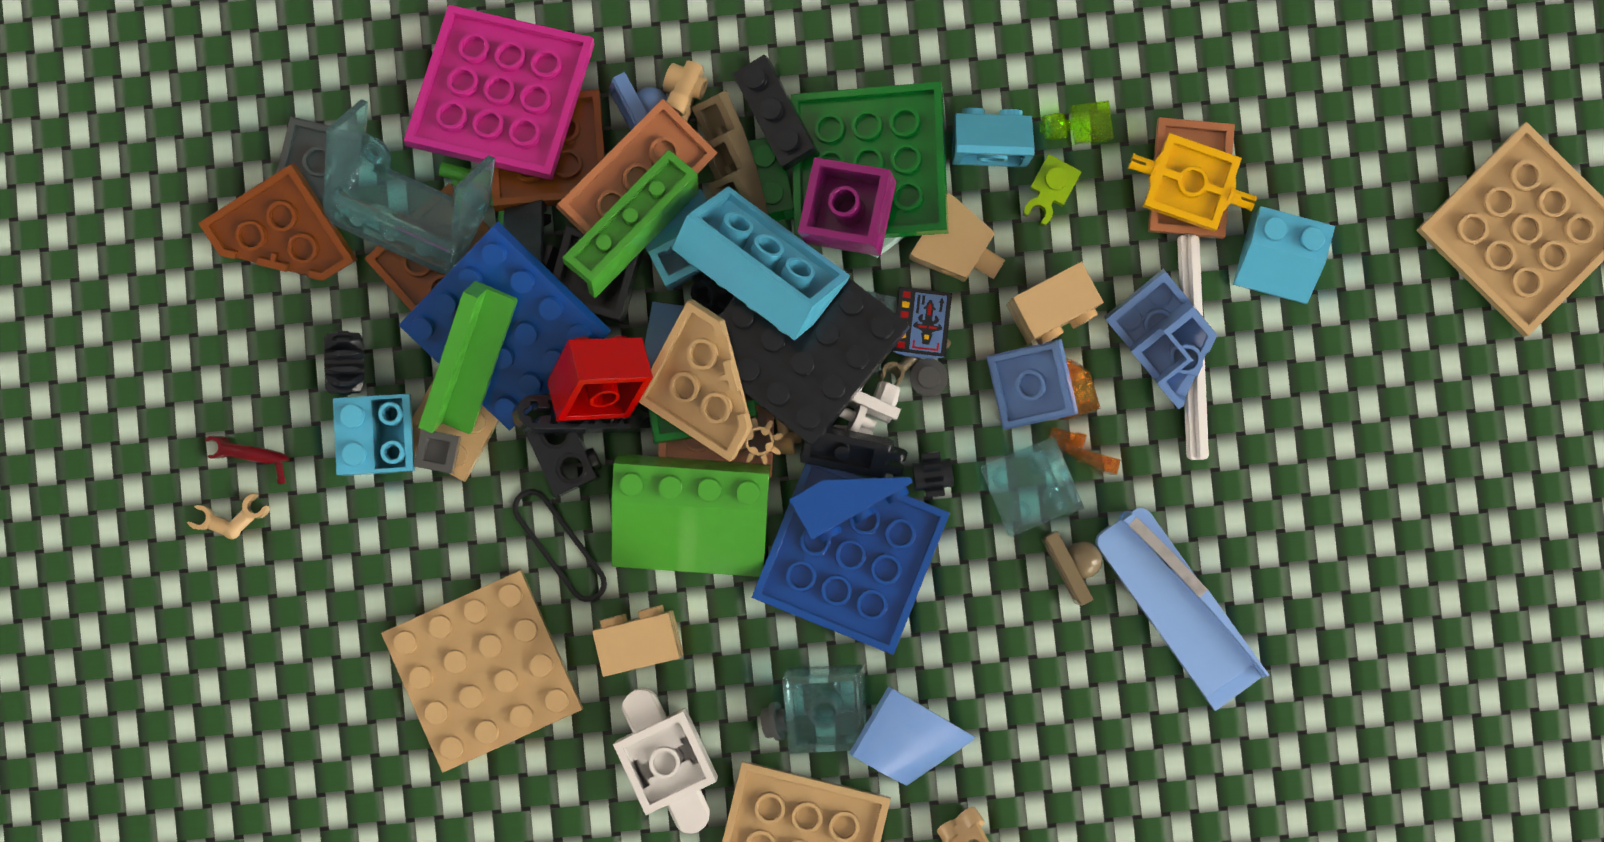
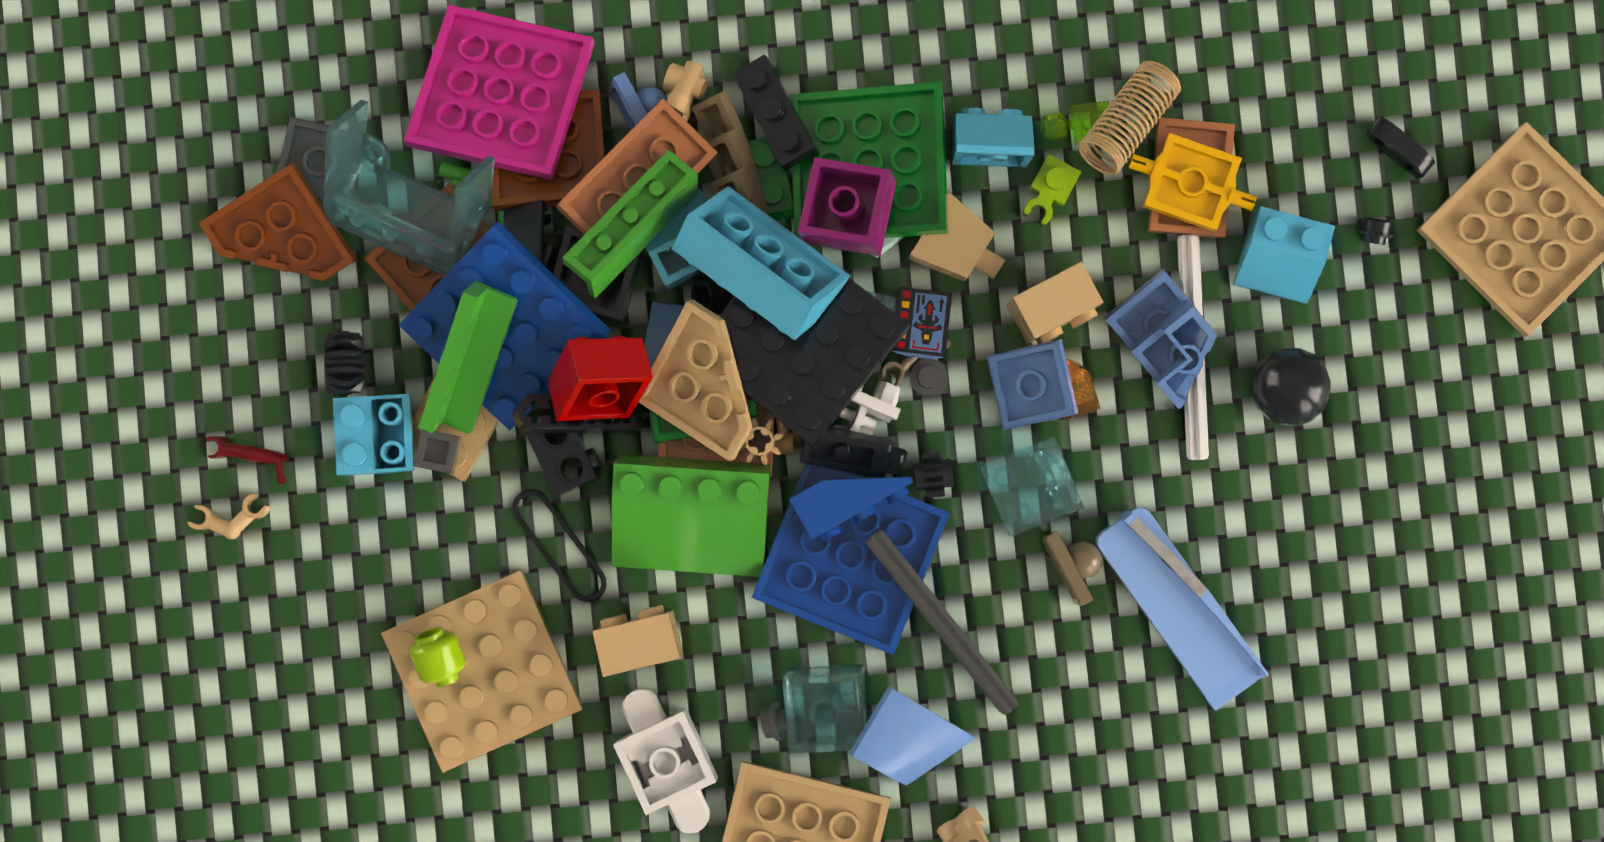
clear orange slope [1049,427,1121,475] -> none
none -> lime head [409,626,466,687]
none -> dark grey axle [865,529,1018,715]
none -> tan piece [1079,61,1181,175]
none -> black piece [1252,348,1331,426]
none -> black plate [1357,217,1395,245]
none -> black beam [1366,118,1435,178]

